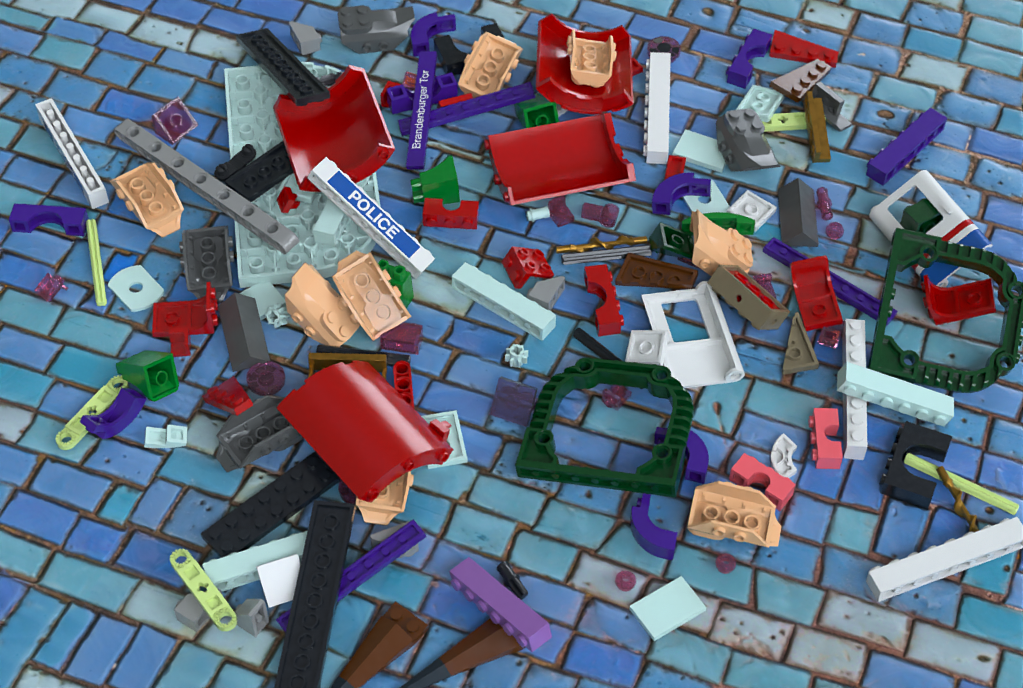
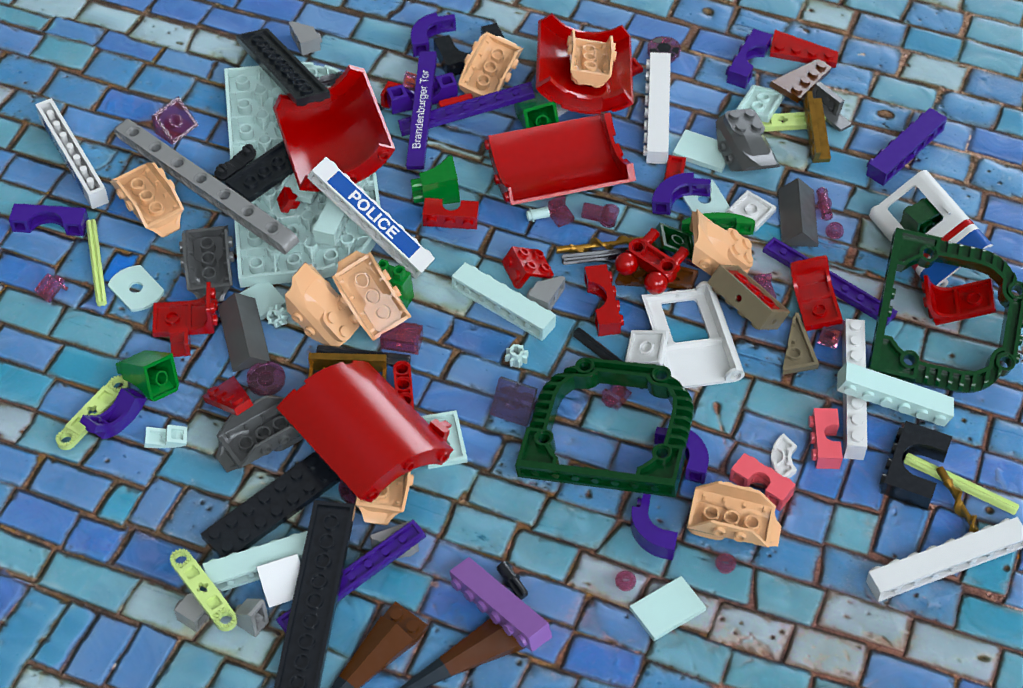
dark grey slope [337,5,415,54] -> none
none -> red piece [615,228,689,295]

